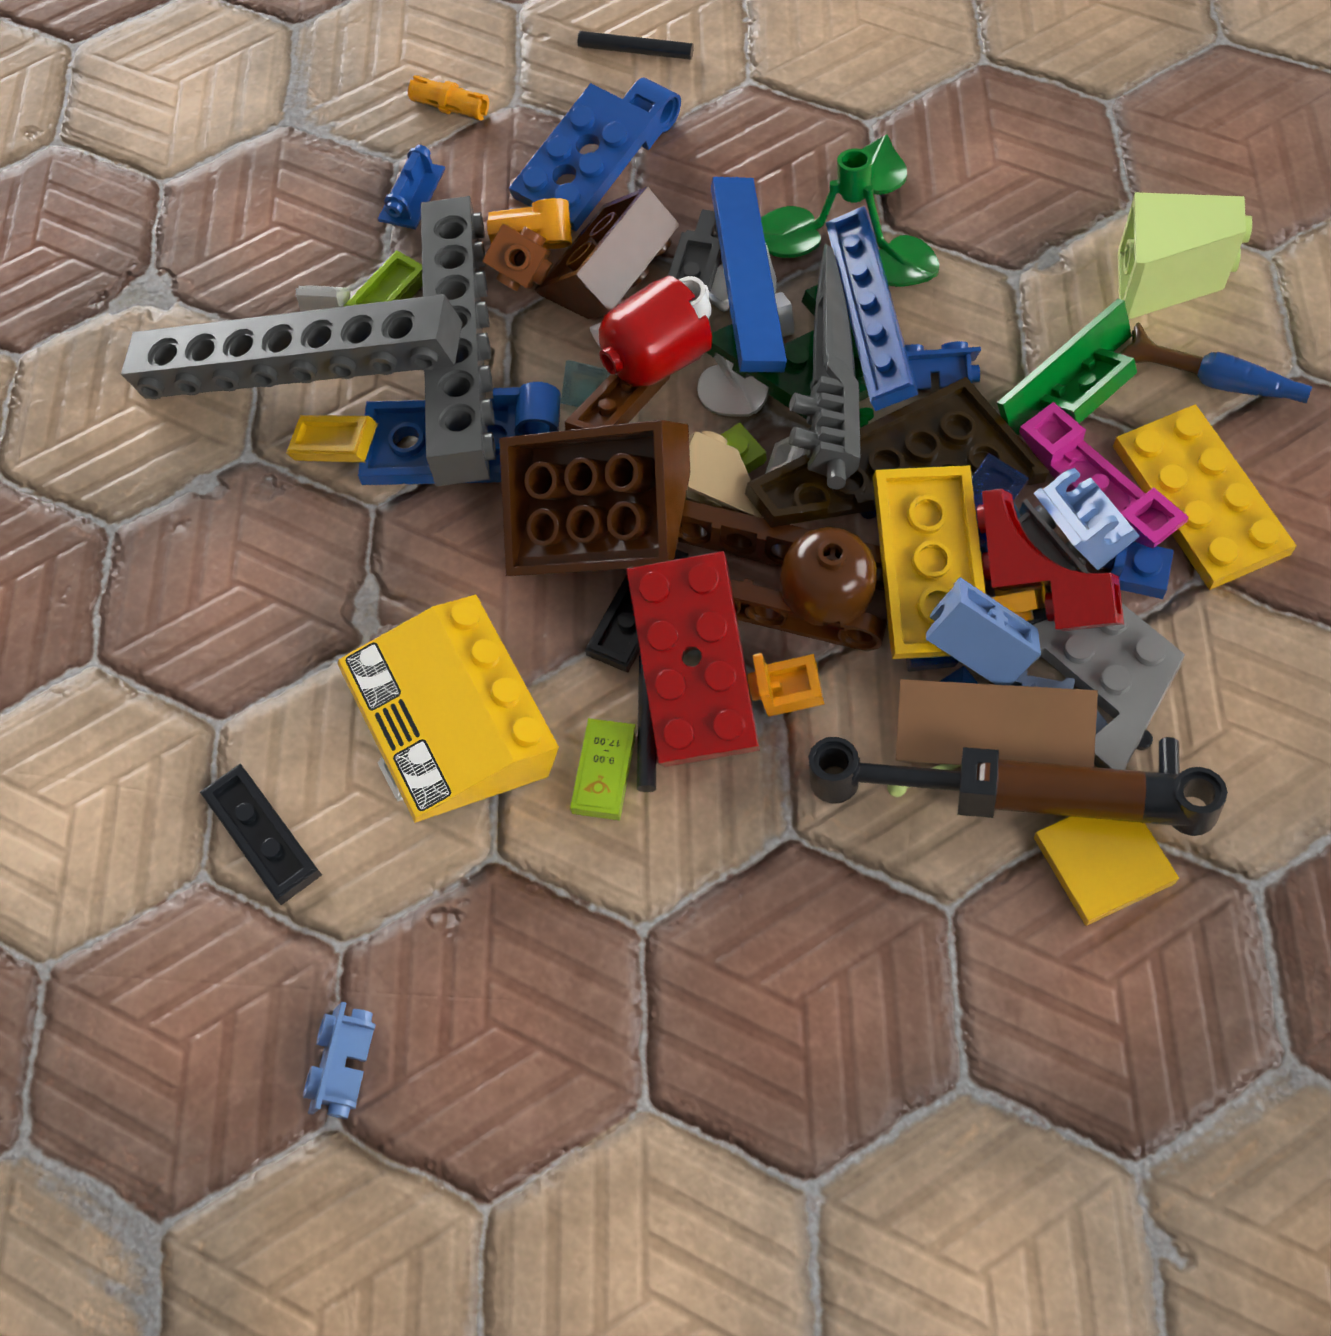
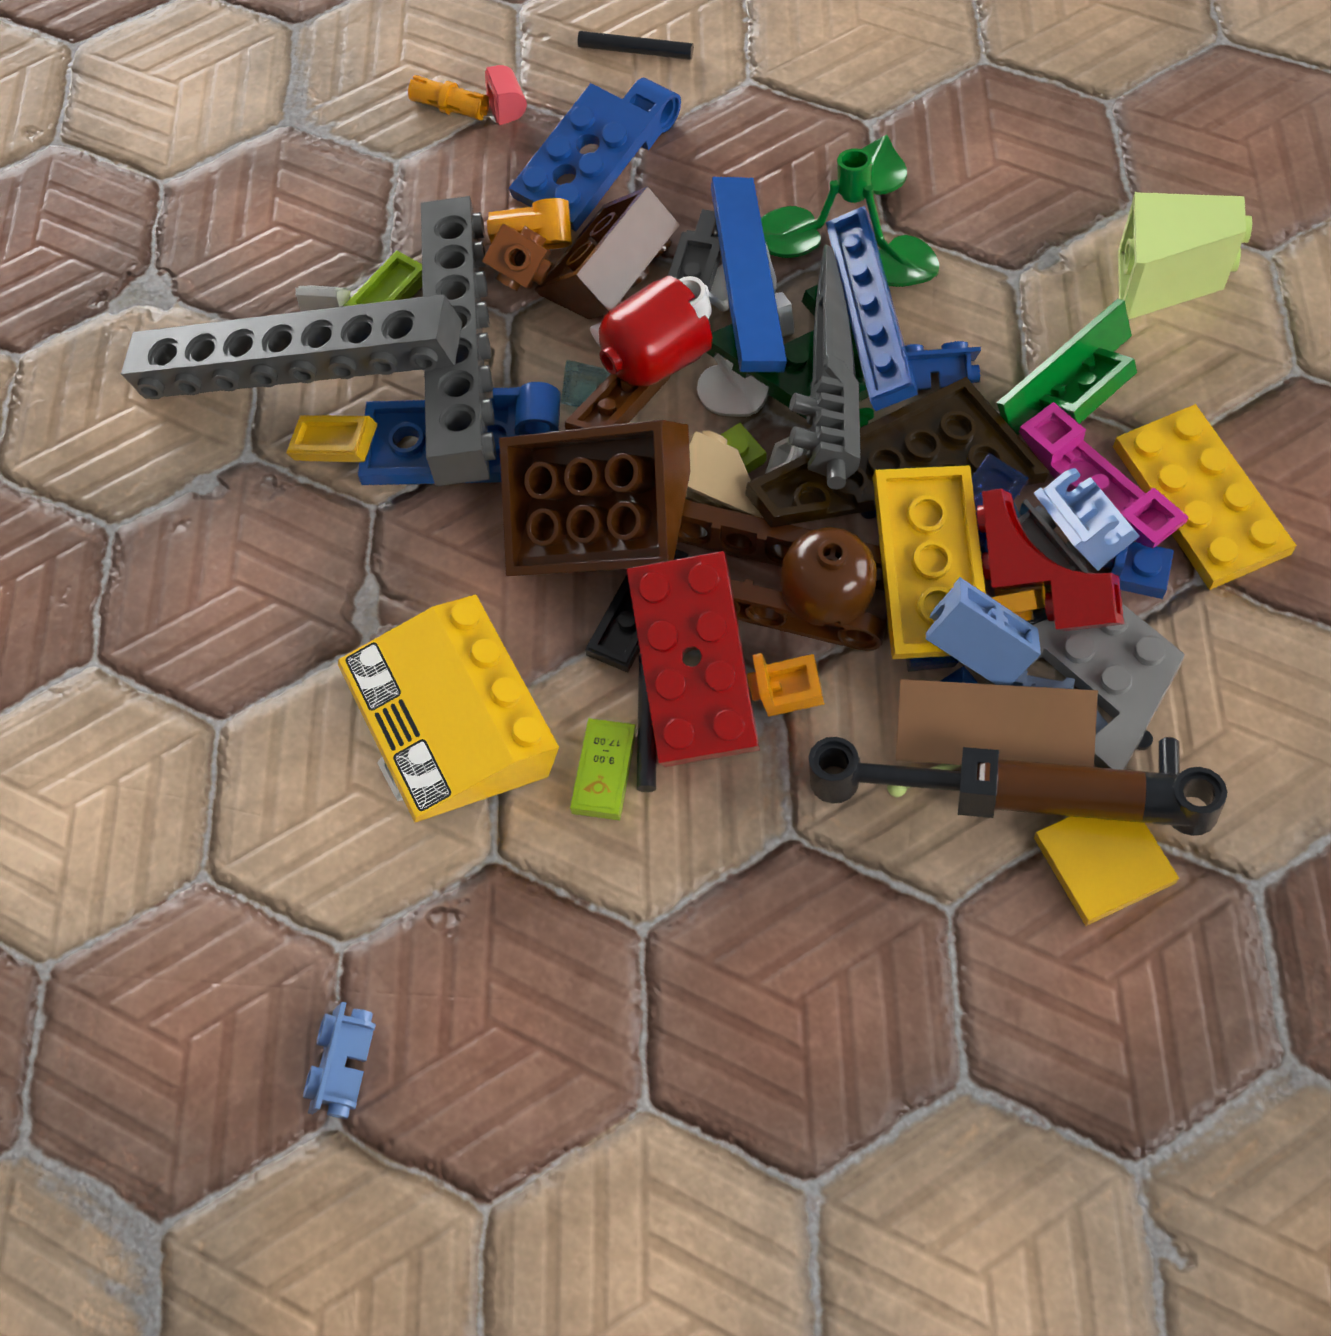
black tile [200,763,322,905] -> none
blue hinge [378,145,445,230] -> none
blue piece [1119,323,1312,403] -> none
none -> coral brick [485,65,527,125]

